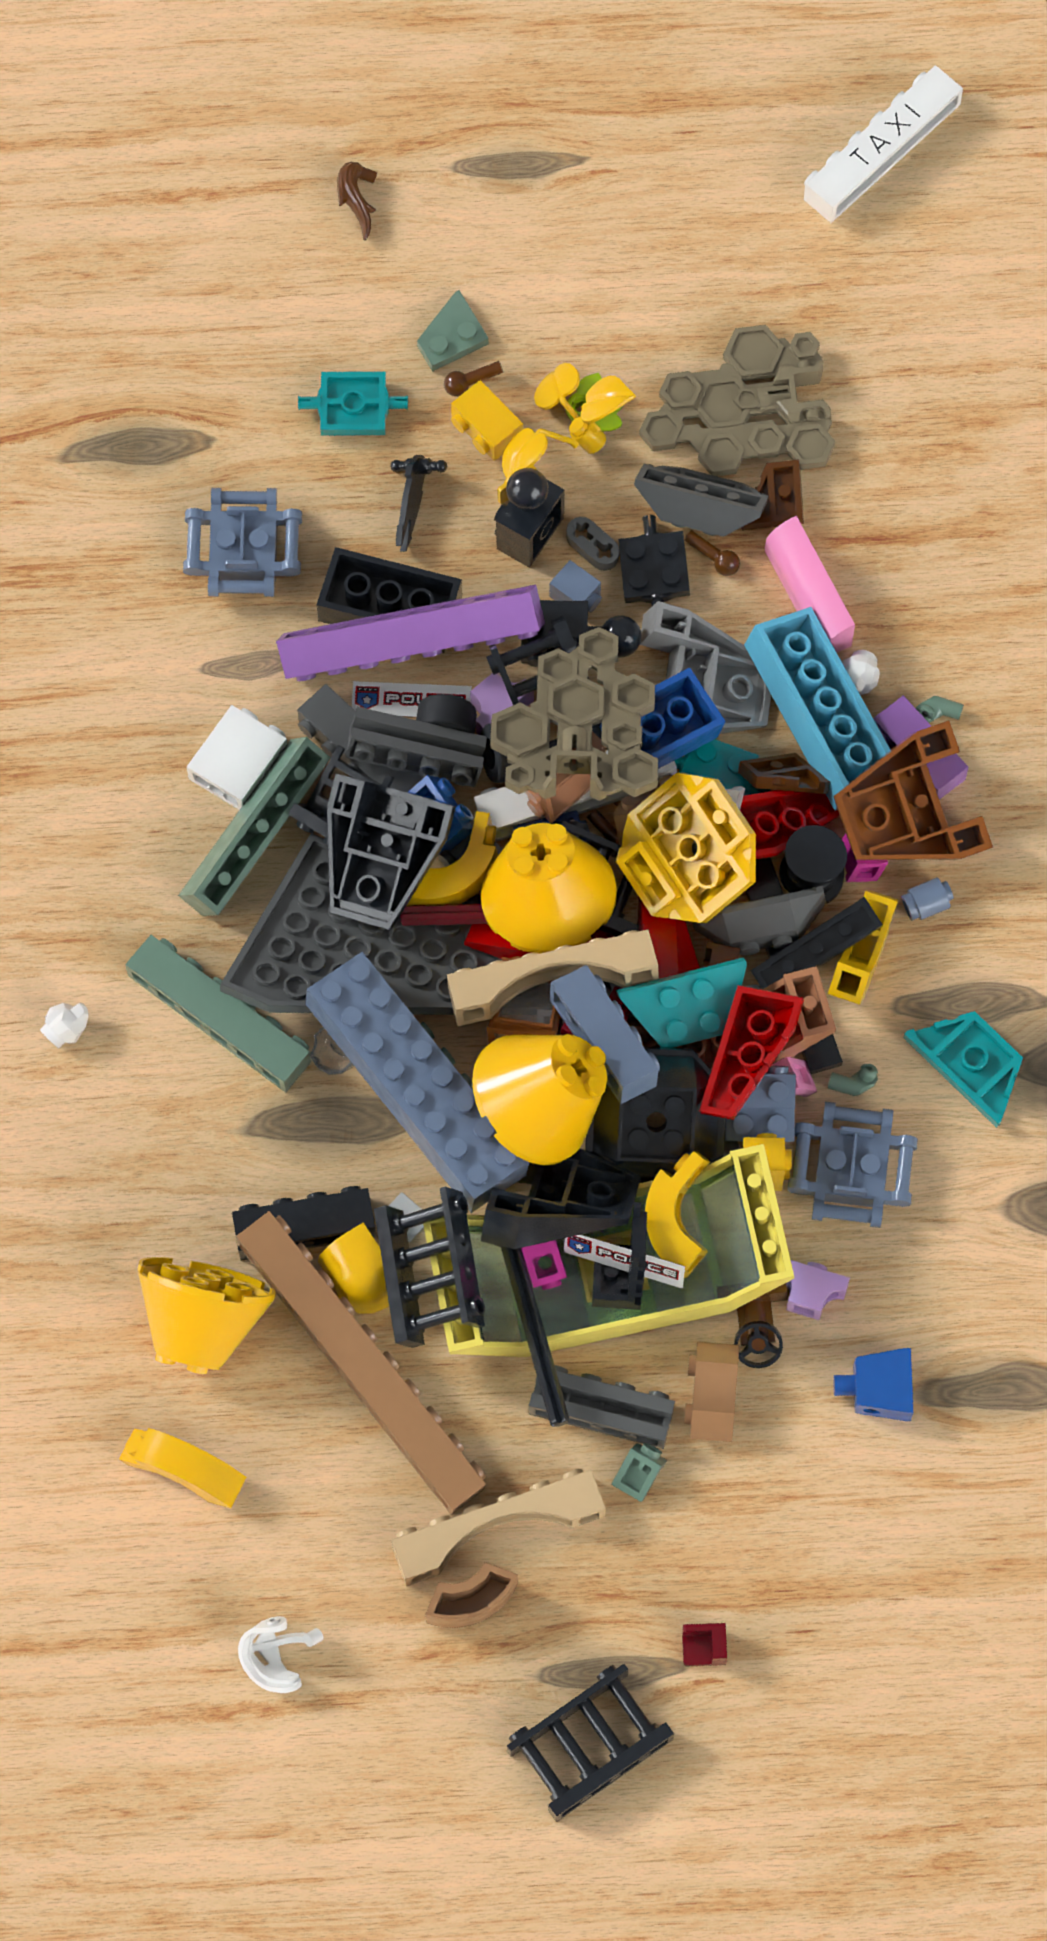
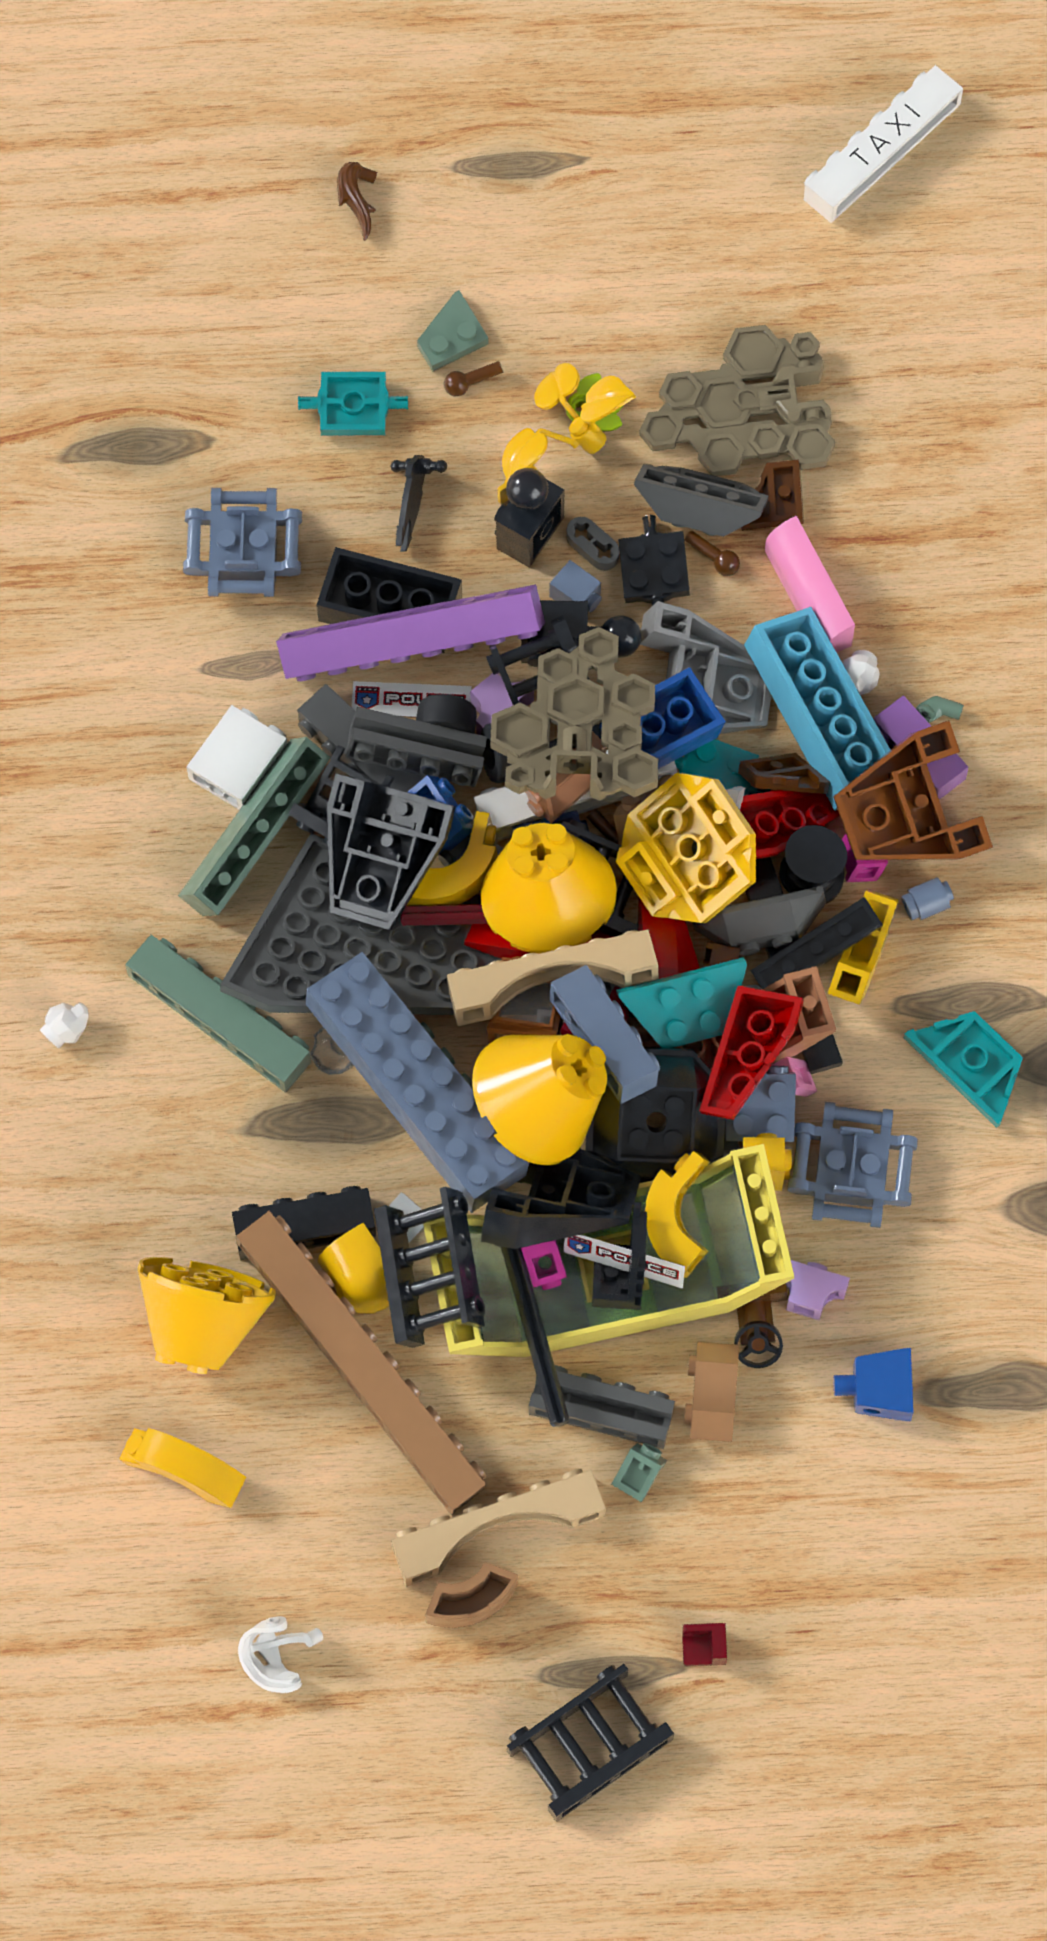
yellow brick [451,380,523,461] -> none
sand green arm [828,1064,878,1096] -> none

